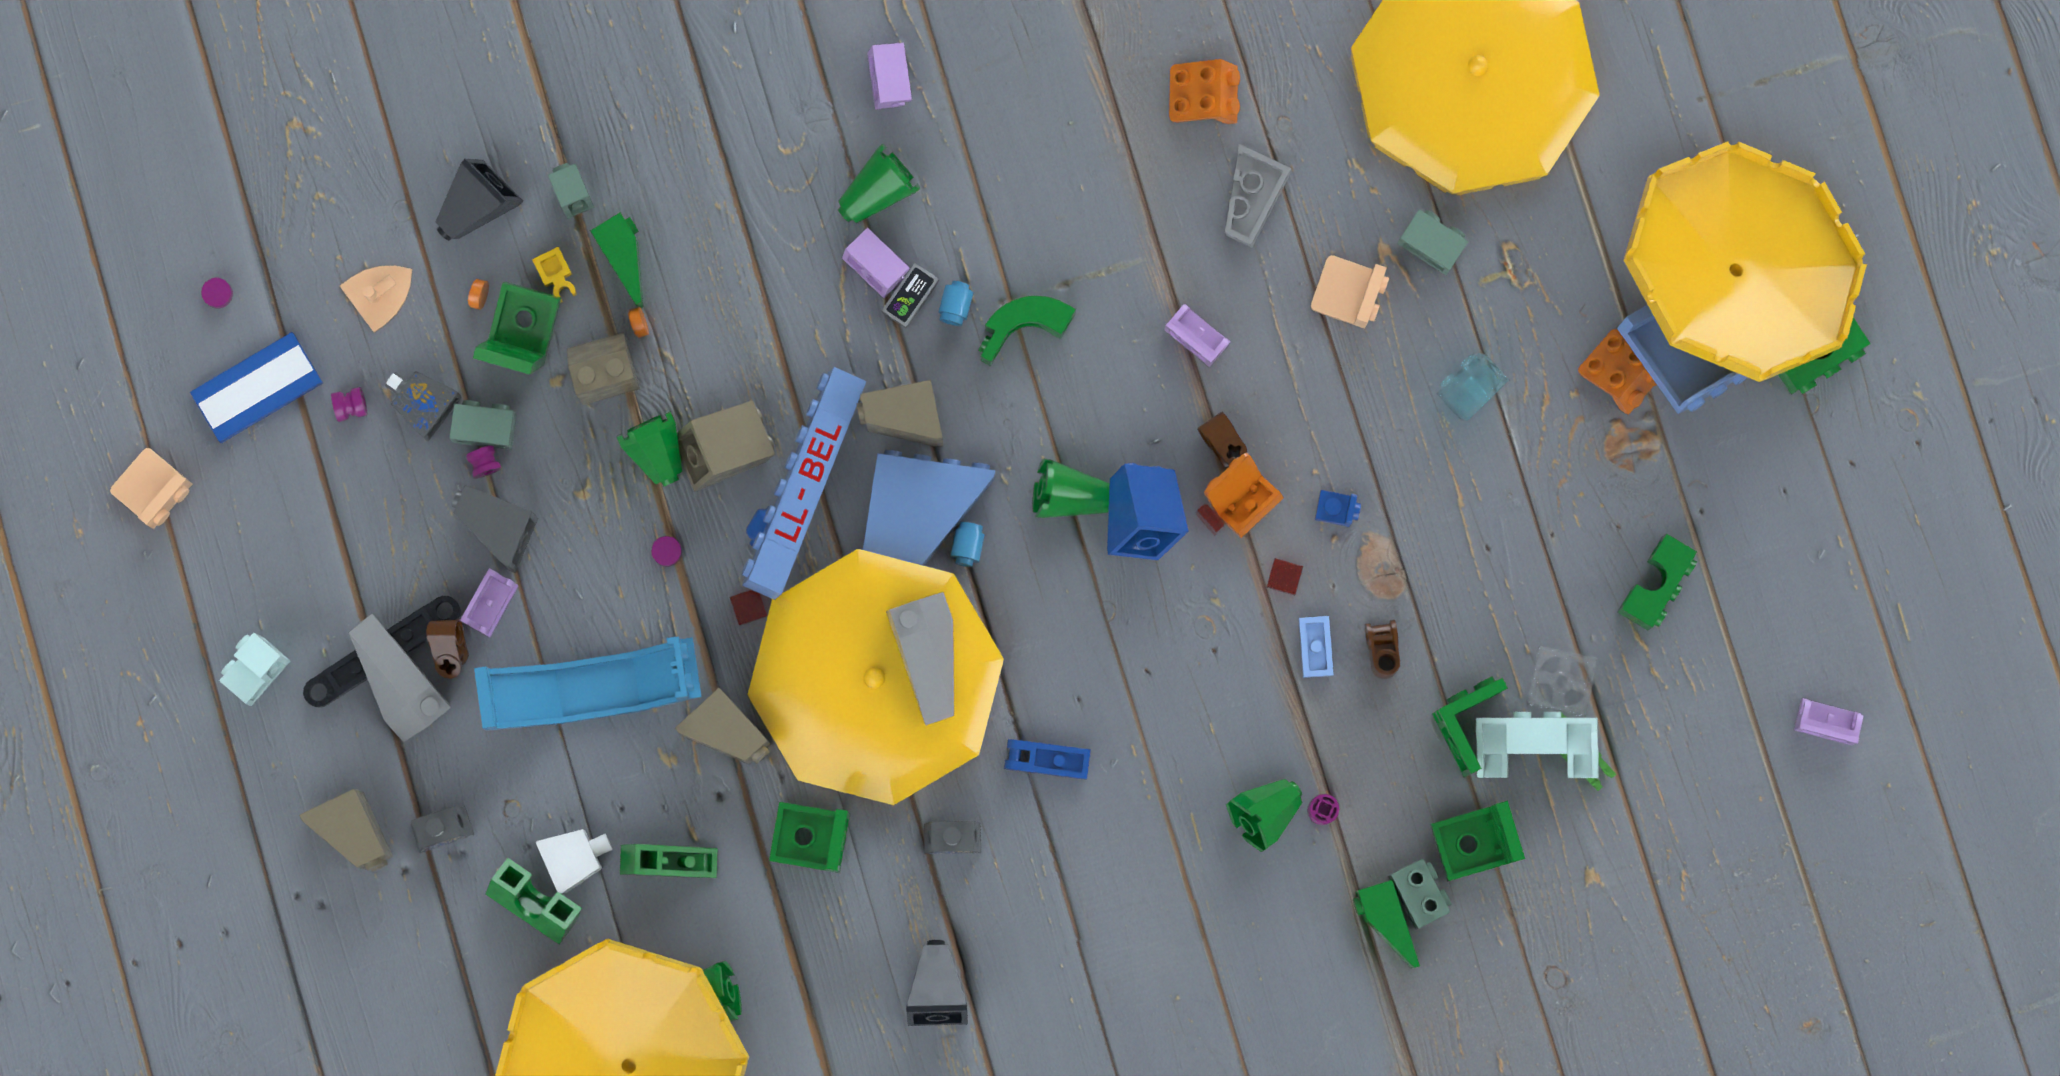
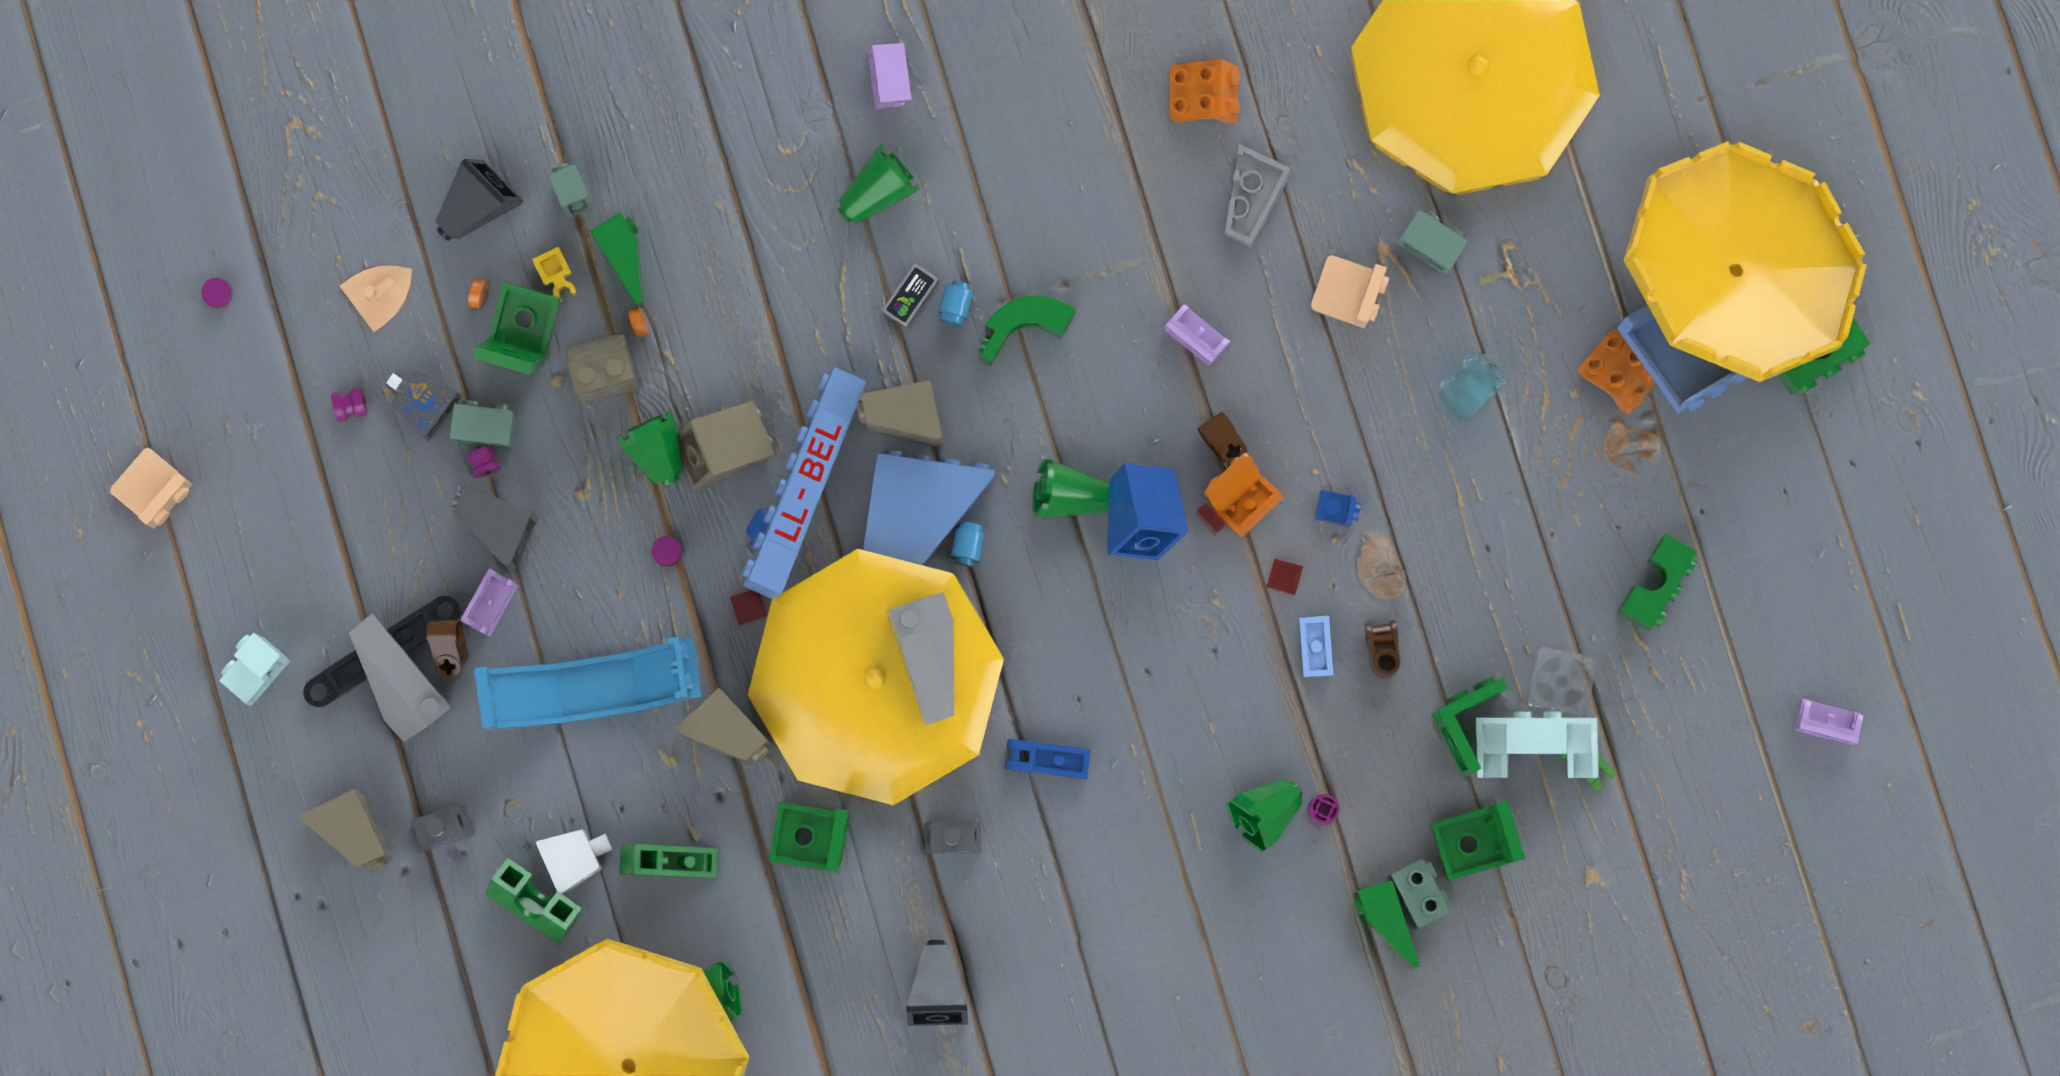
tile [190,332,323,443] -> none
lavender hinge [842,228,910,298] -> none

